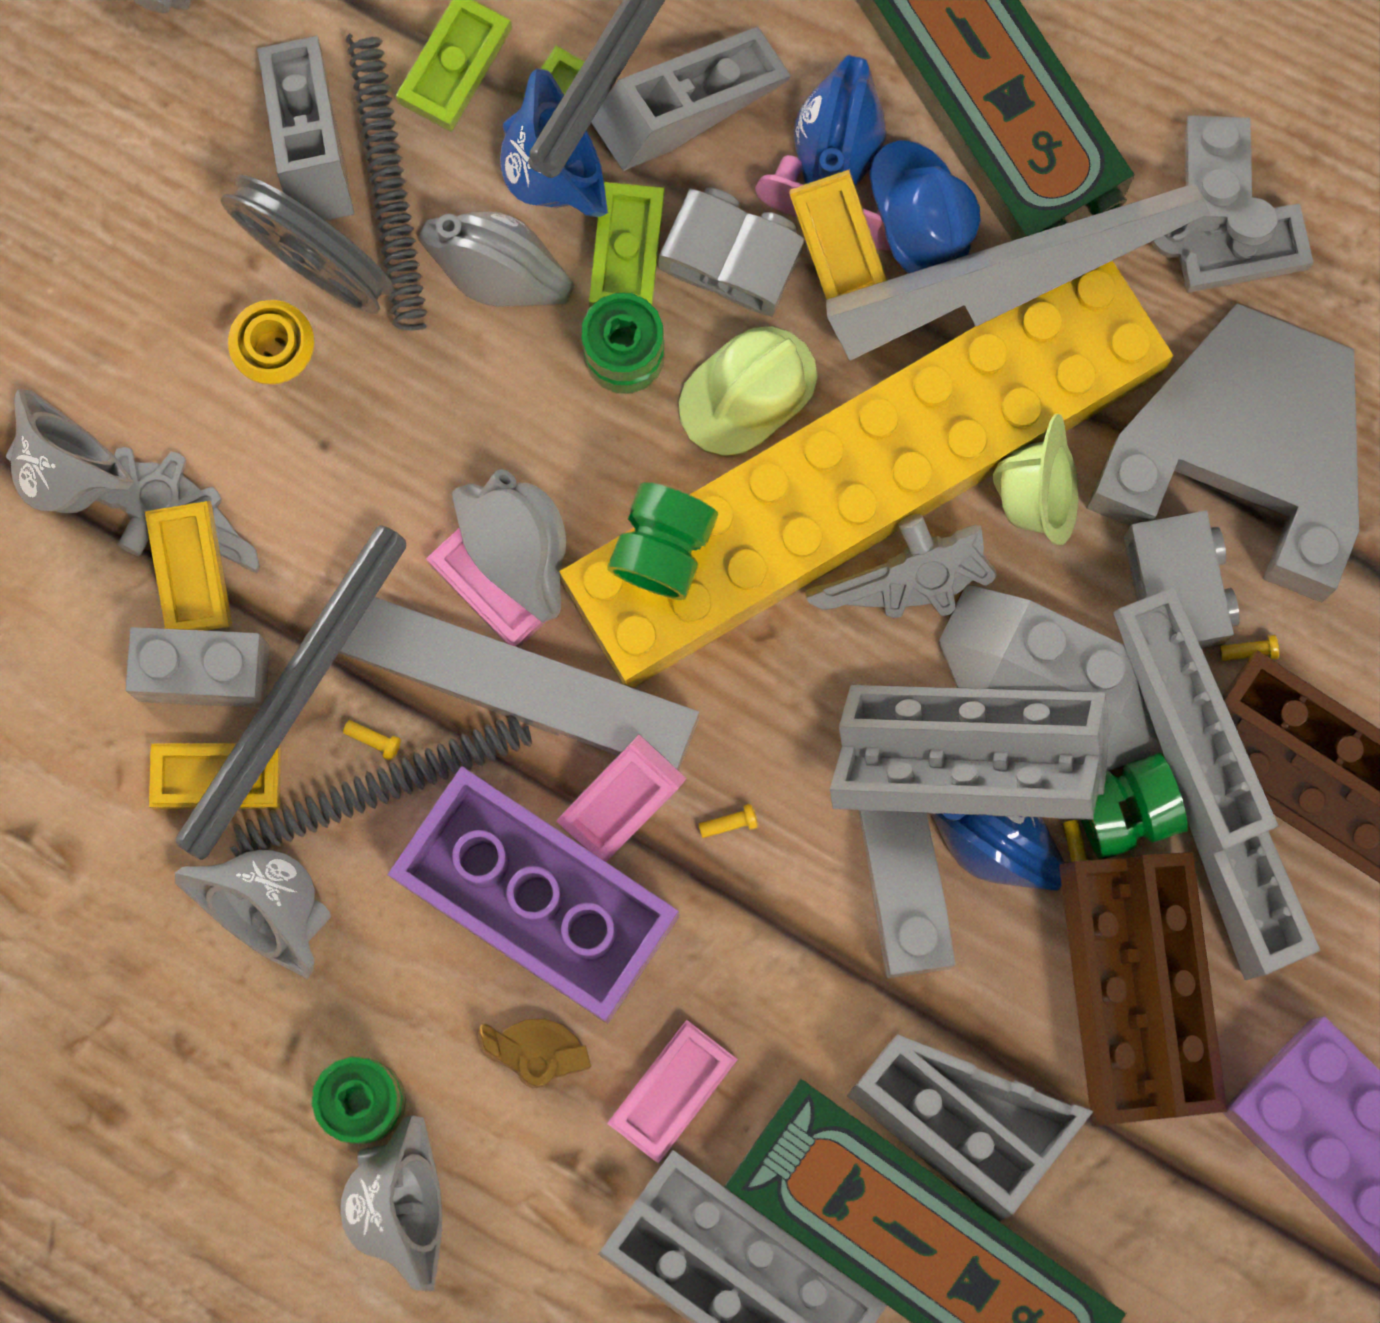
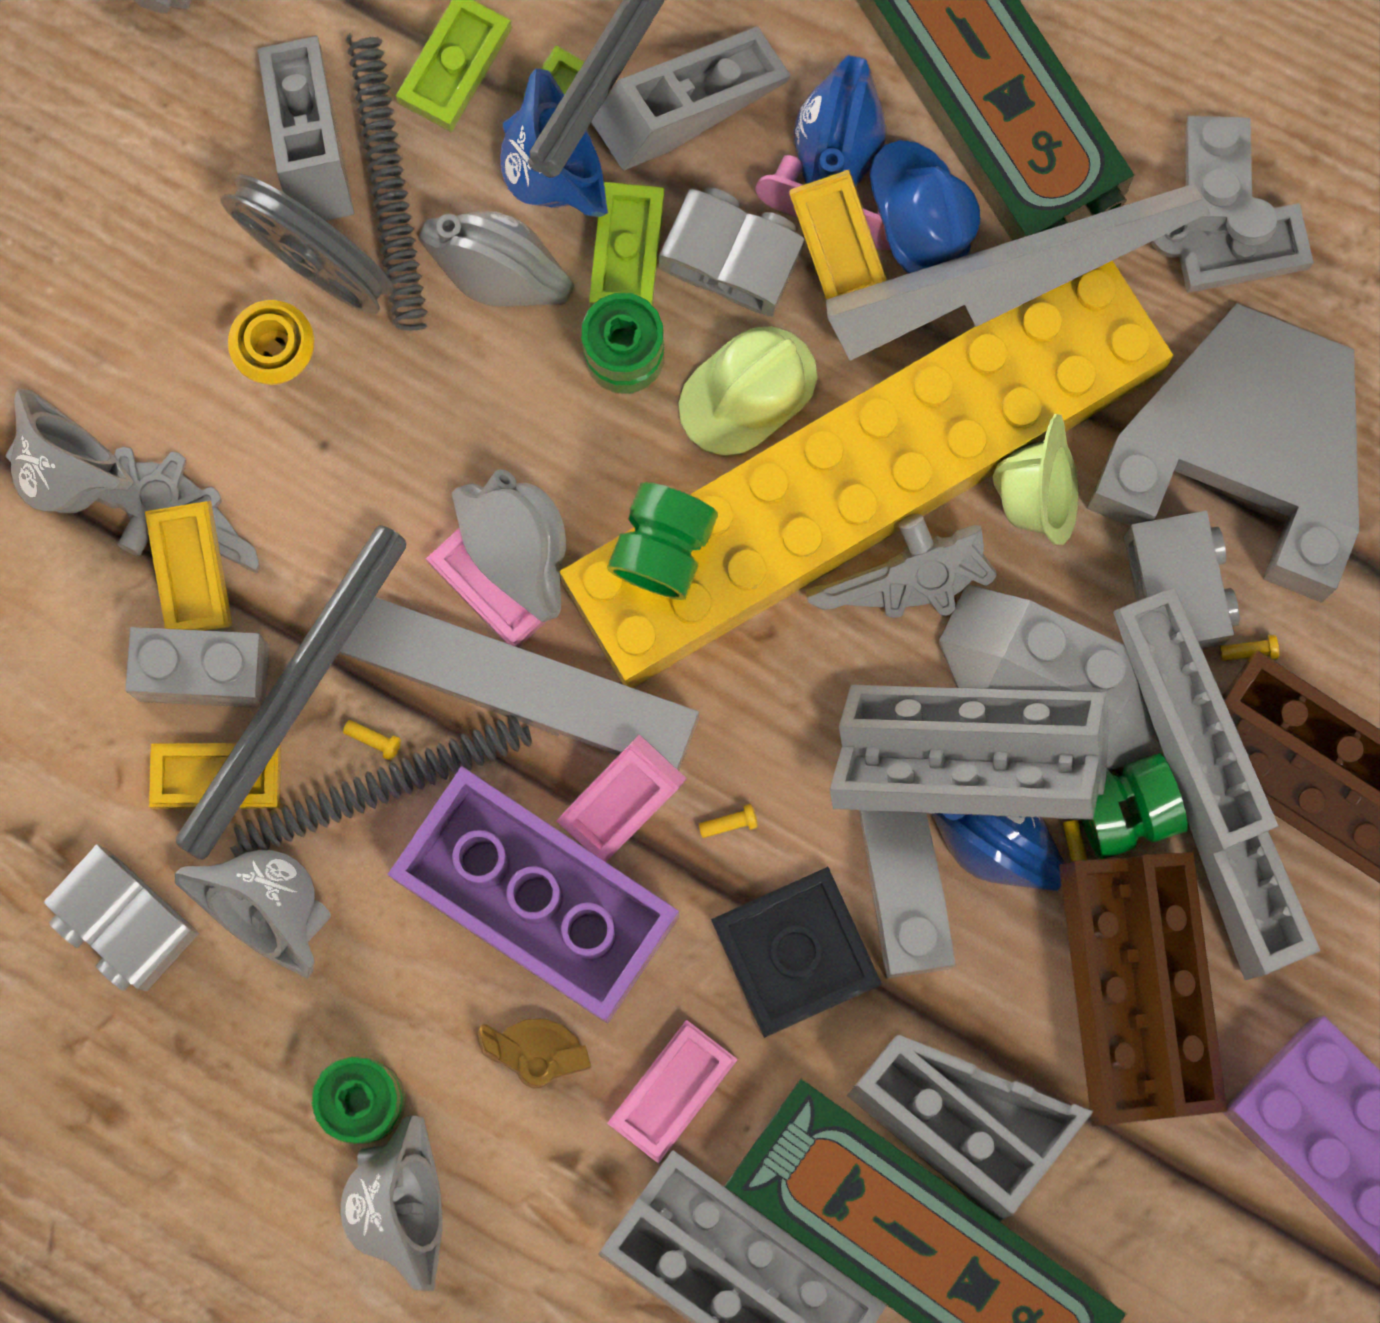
none -> light grey brick [44,844,199,991]
none -> black tile [711,867,882,1038]

